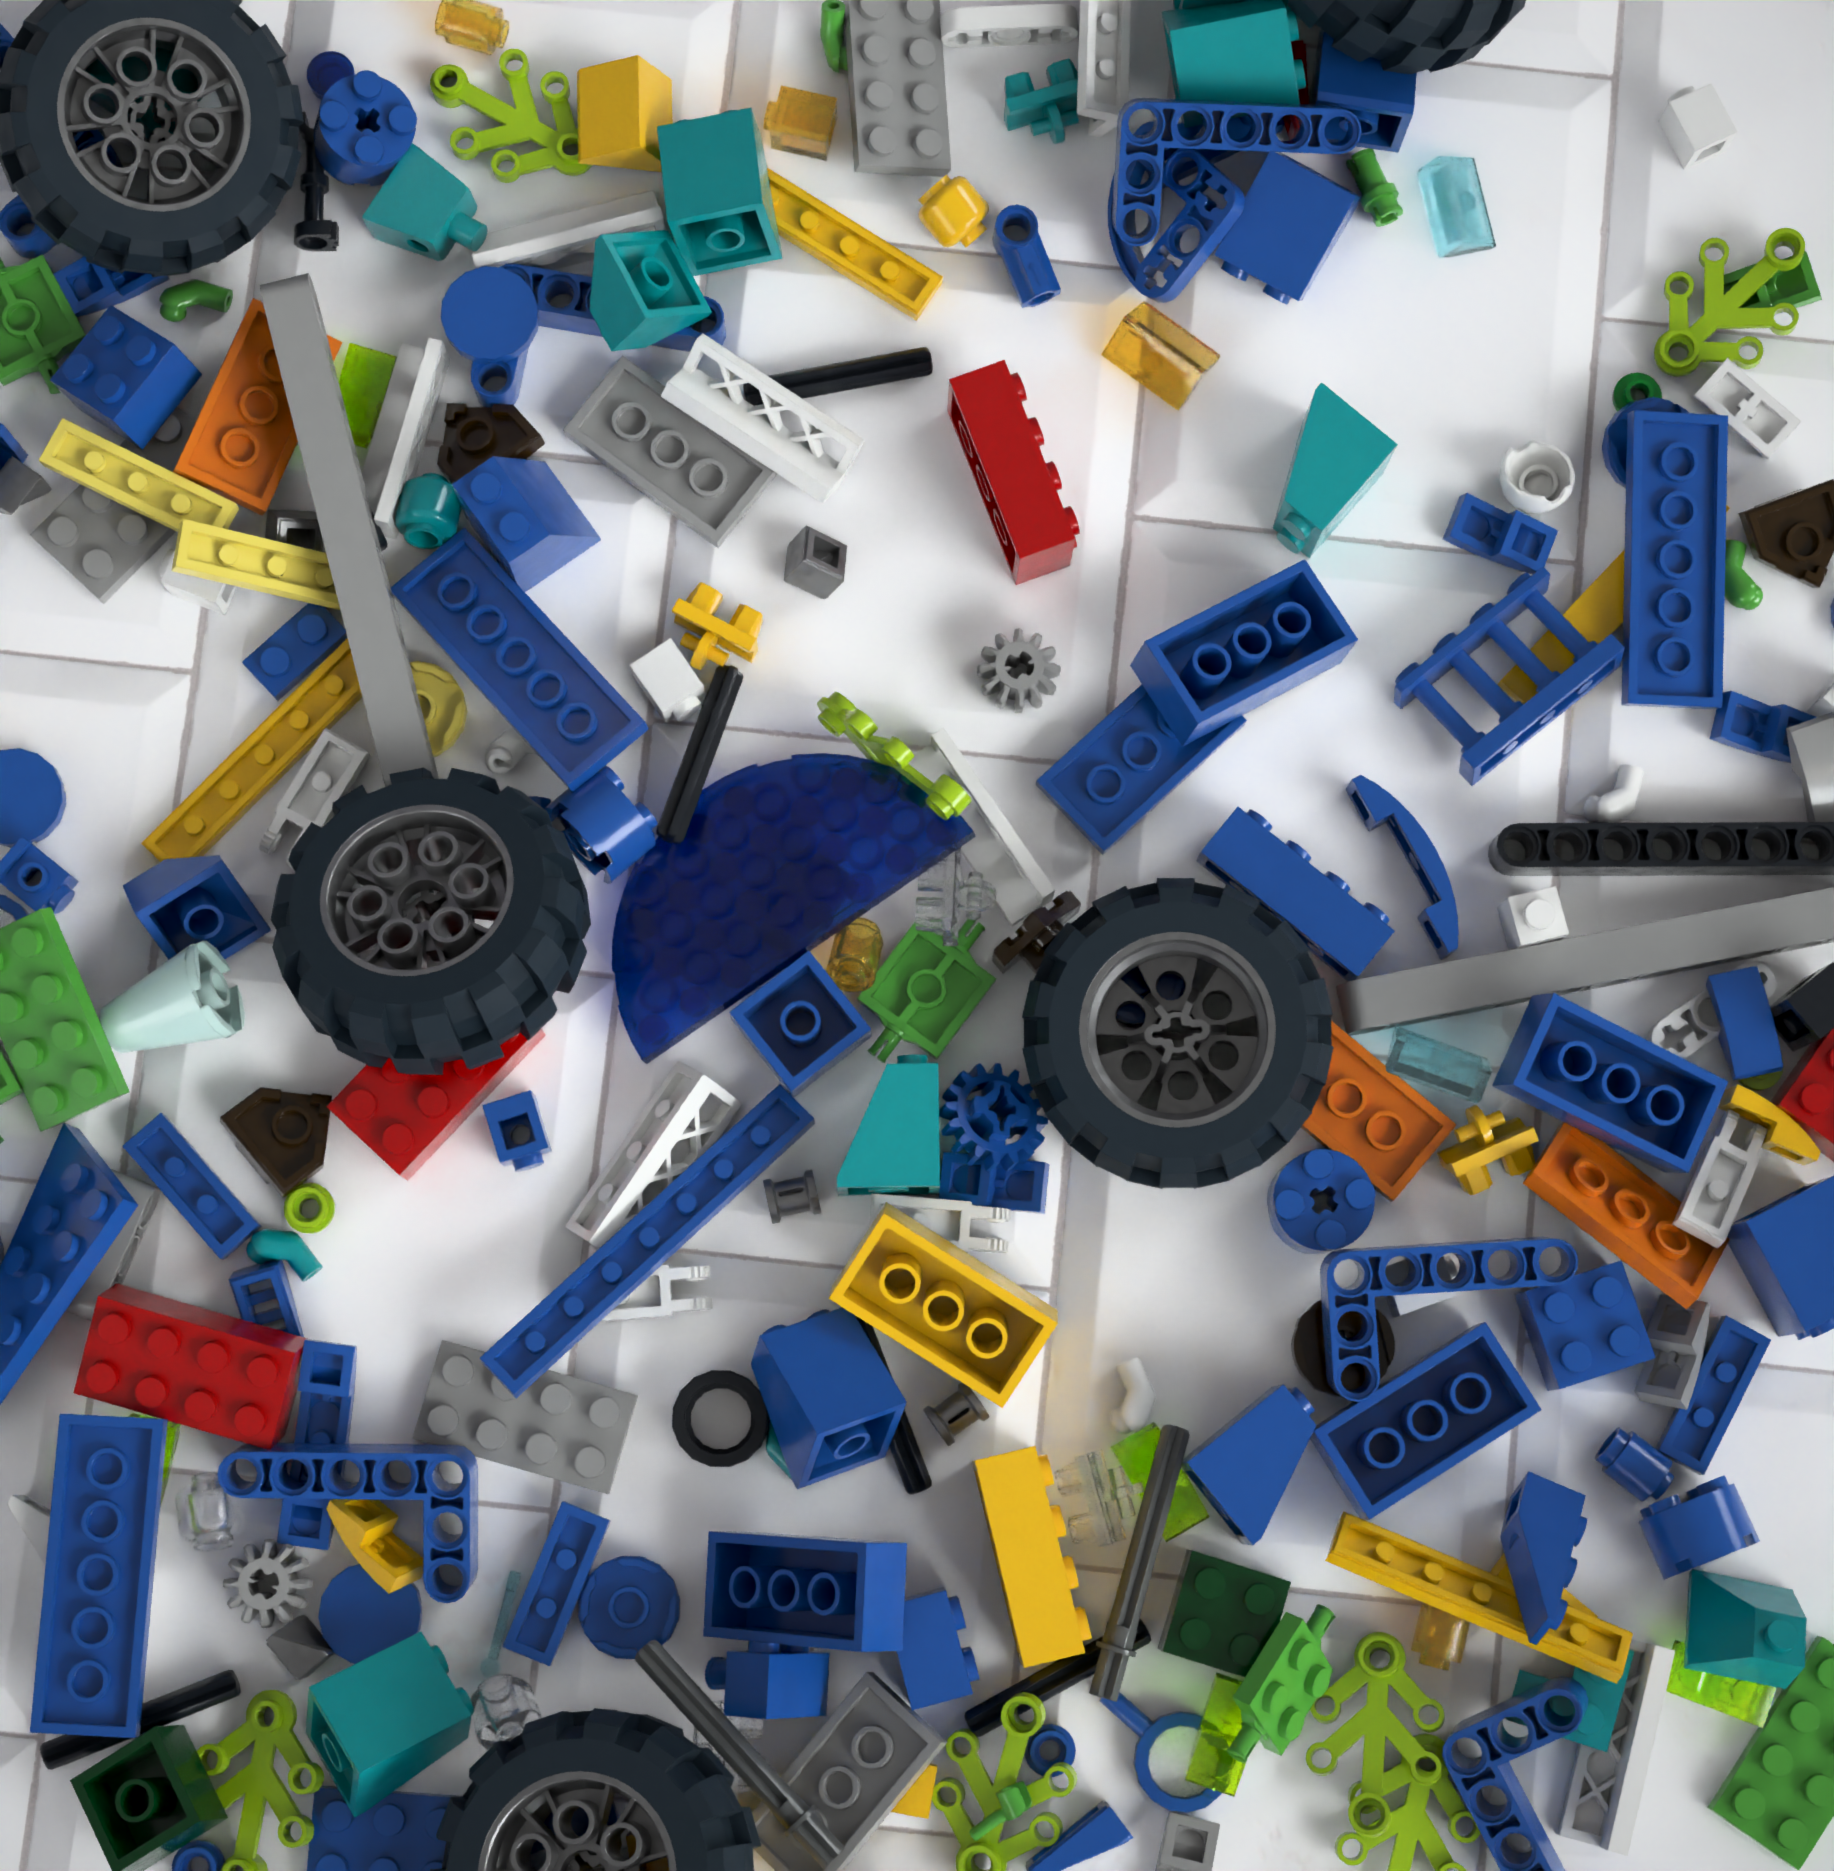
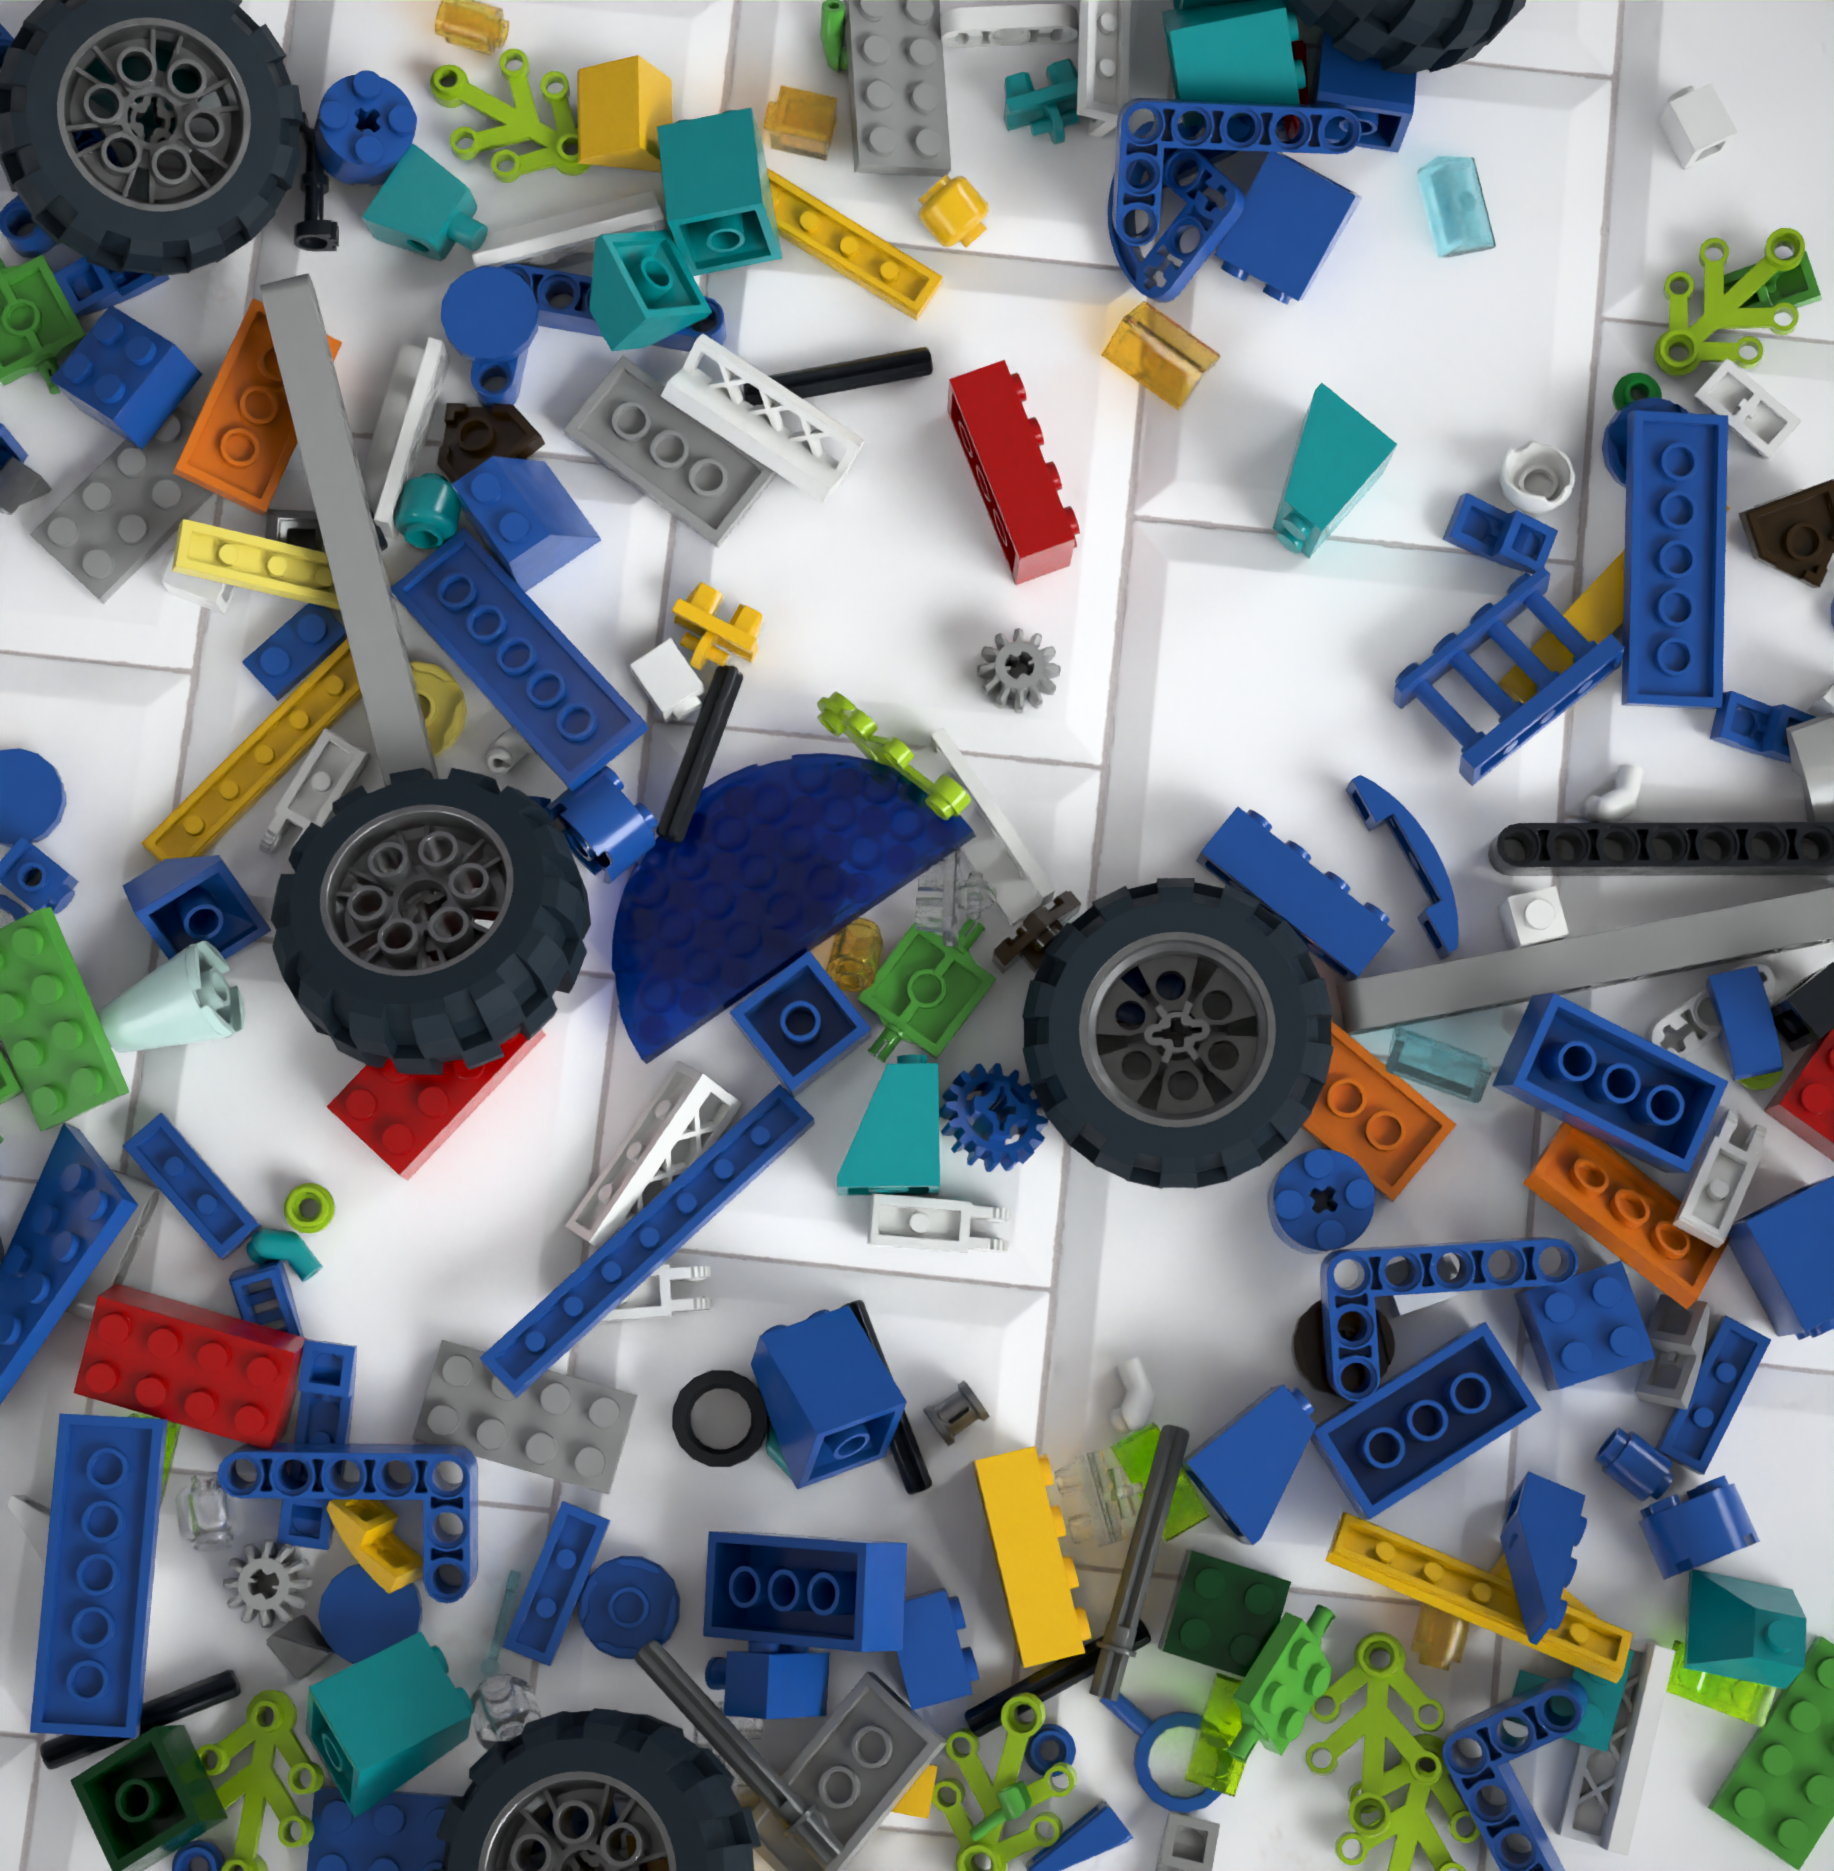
light yellow plate [39,418,239,532] -> none
bright green arm [159,279,233,322] -> none
dark brown plate [220,1087,332,1198] -> none
clear blue tile [307,51,356,100] -> none
clear neon green slope [339,343,397,449] -> none
blue brick [482,1090,552,1172] -> none
flat silver bush [763,1169,822,1224] -> none
flat silver slope [784,525,847,599] -> none
yellow brick [829,1202,1058,1408] -> none
blue slope [938,1152,1050,1214] -> none
blue piece [992,204,1061,308] -> none
blue plate [1035,684,1247,855] -> none
blue brick [1130,559,1358,747] -> none
bright green pin [1346,148,1403,227] -> none
yellow hips [1437,1105,1539,1195] -> none
yellow slope [1718,1084,1821,1166] -> none
bright green arm [1725,539,1763,610] -> none

